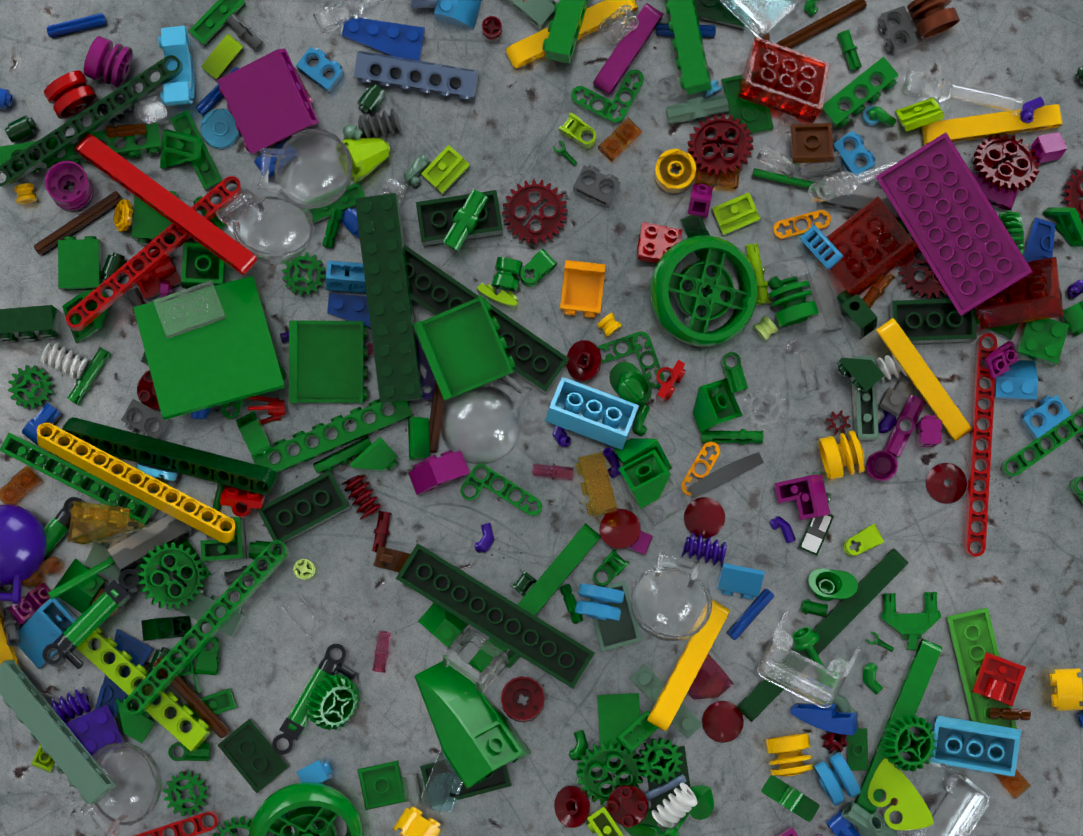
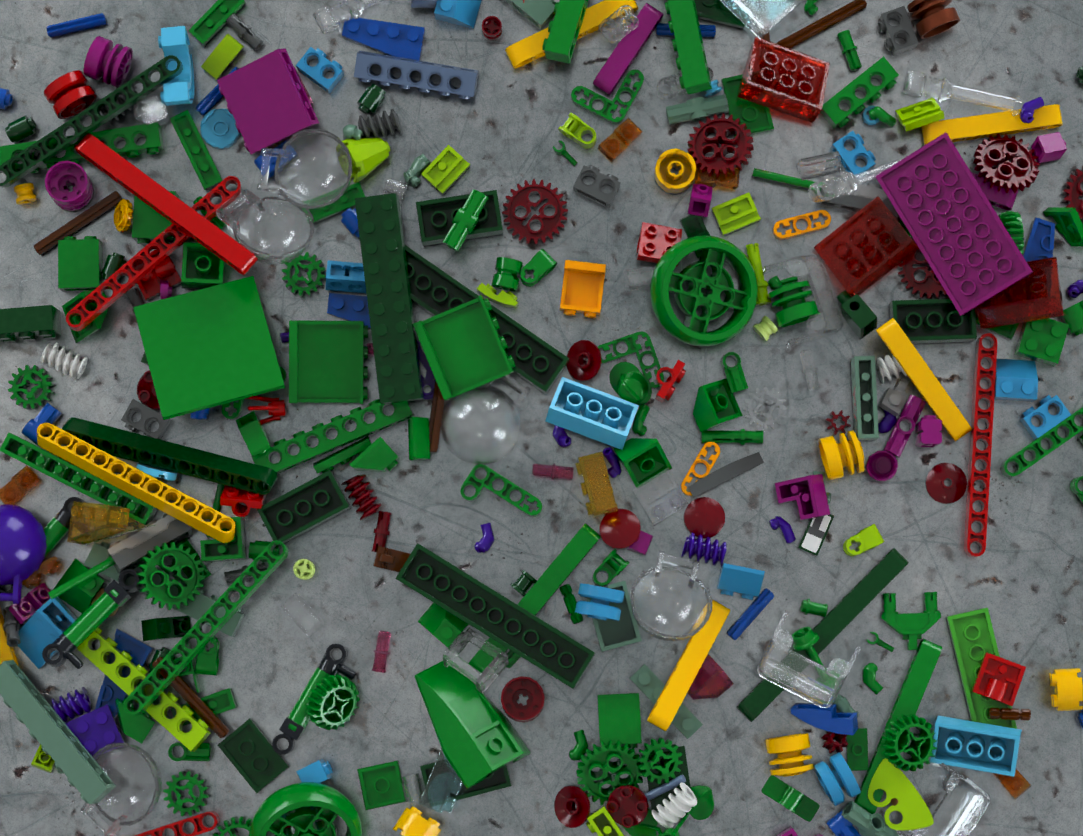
green pin [67,347,111,405] -> none
reddish brown axle [106,123,147,138] -> none
clear tile [153,280,226,339] -> none
green wing [160,129,202,169] -> none
green axle [322,208,342,248] -> none
magenta brick [408,450,470,495] -> none
yellow wheel [597,313,622,338] -> none
green plate [616,710,659,754] -> none
green slope [618,449,671,509] -> none
dark red dish [702,701,744,743] -> none
clear panel [757,113,802,179] -> none
reddish brown plate [790,123,834,164] -> none
dark azure slope [800,225,844,270] -> none
green piece [808,568,858,601] -> none
dark green slope [836,358,885,394] -> none
clear orange pin [862,270,895,308] -> none
magenta slope [985,341,1019,379] -> none

